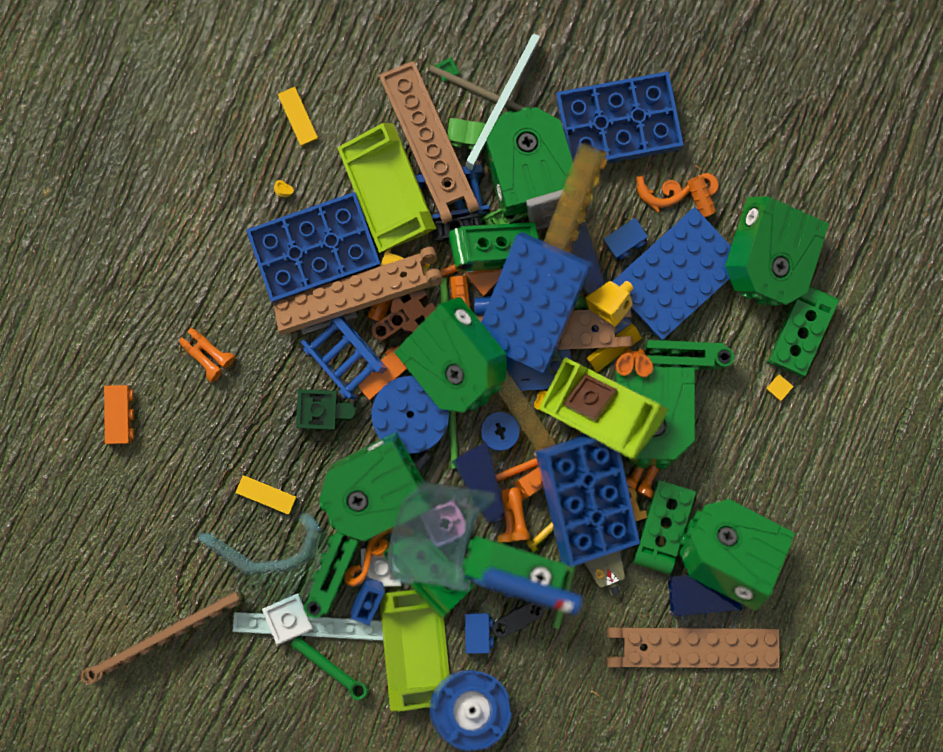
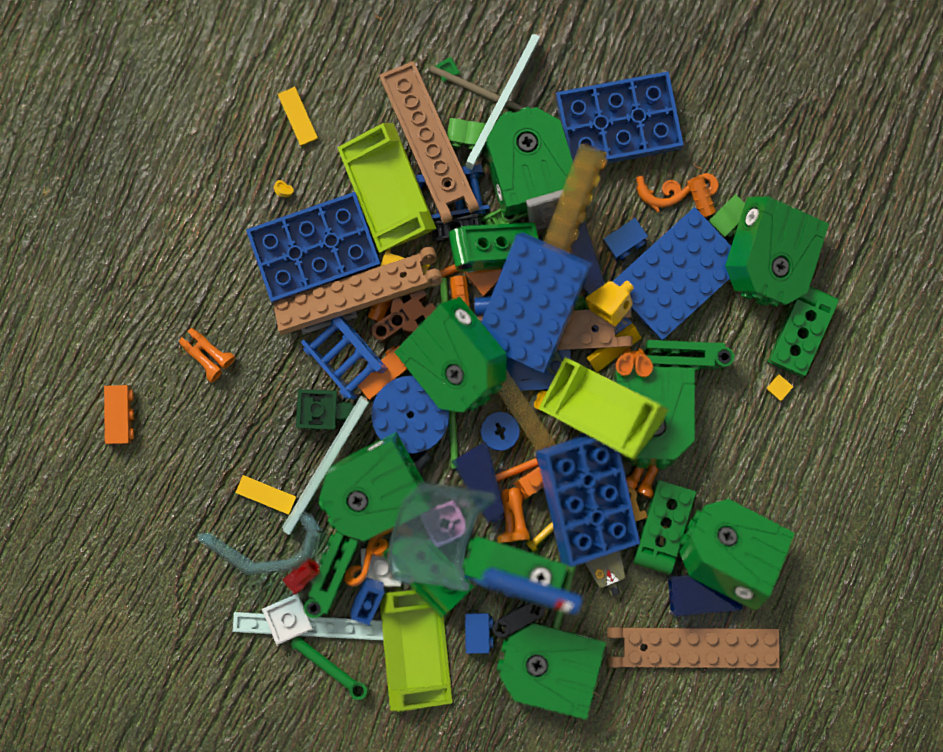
medium nougat hinge [81,591,243,684] -> none
blue piece [430,670,511,751] -> none
reddish brown tile [564,374,618,423] -> none
none -> red piece [282,559,320,595]
none -> light aqua tile [283,396,368,534]
none -> green piece [496,622,606,720]
none -> bright green brick [708,194,745,238]

